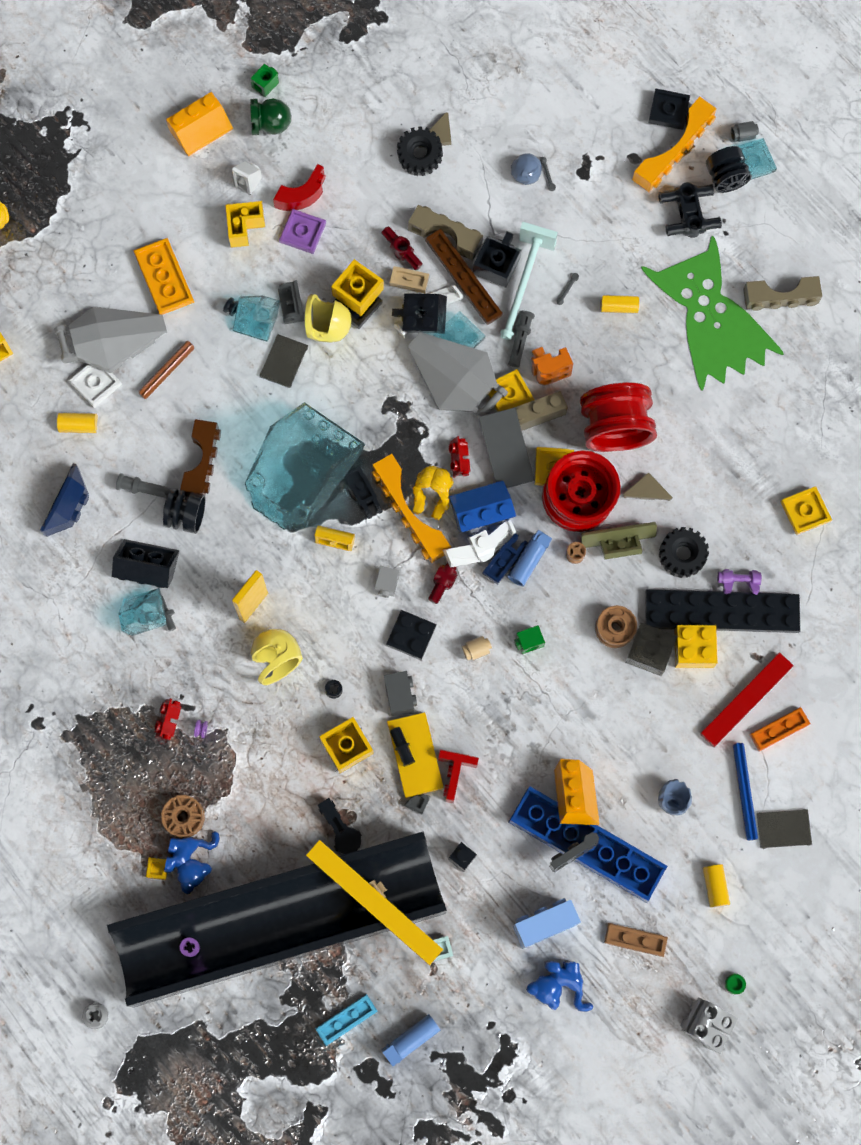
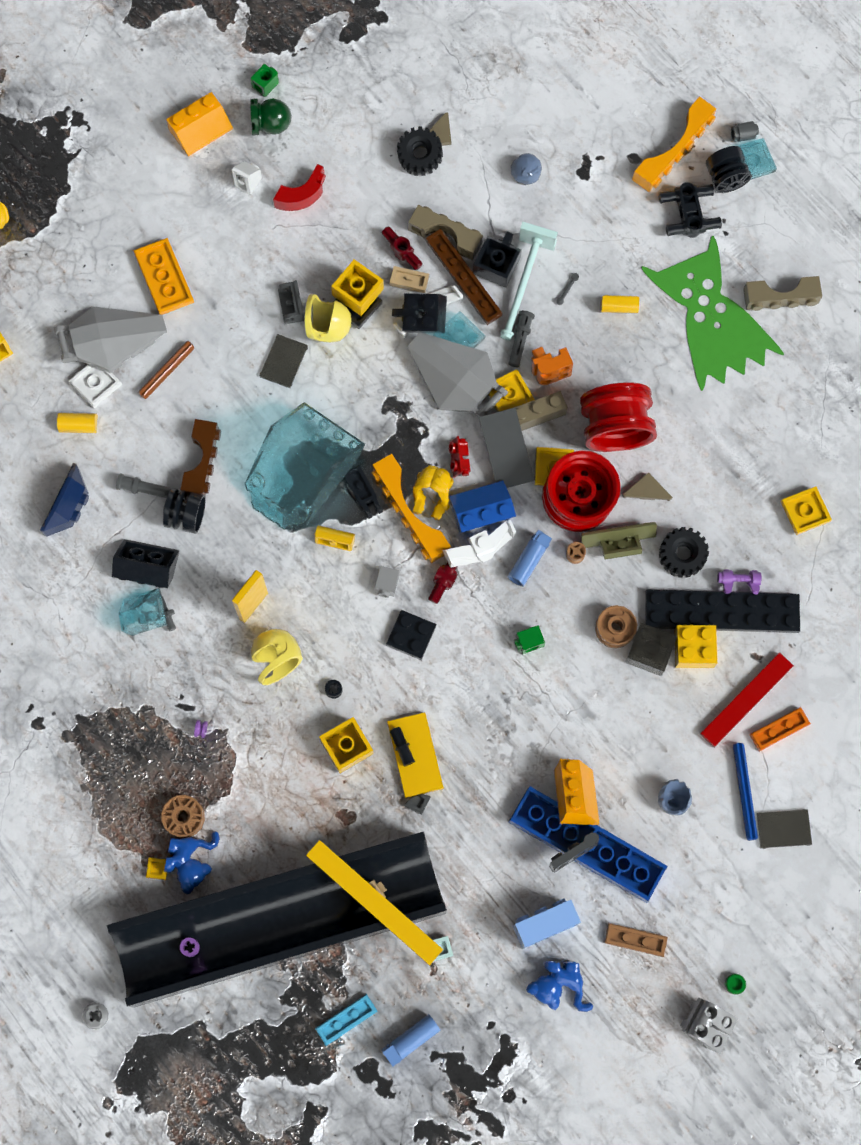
red hinge [154,698,182,741] -> none
black bush [223,297,240,316] -> none
yellow brick [225,201,265,248] -> none
clear light blue slope [233,295,280,342] -> none
medium lavender tile [279,209,326,254] -> none
black piece [317,798,362,854] -> none
dark grey brick [384,671,417,716] -> none
red bracket [438,750,479,804] -> none
black brick [448,842,477,872] -> none
tan brick [462,636,492,661] -> none
dark blue hinge [482,533,528,585] -> none
dark grey hinge [540,157,556,191] -> none
black plate [648,88,690,130] -> none
yellow brick [703,864,730,908] -> none

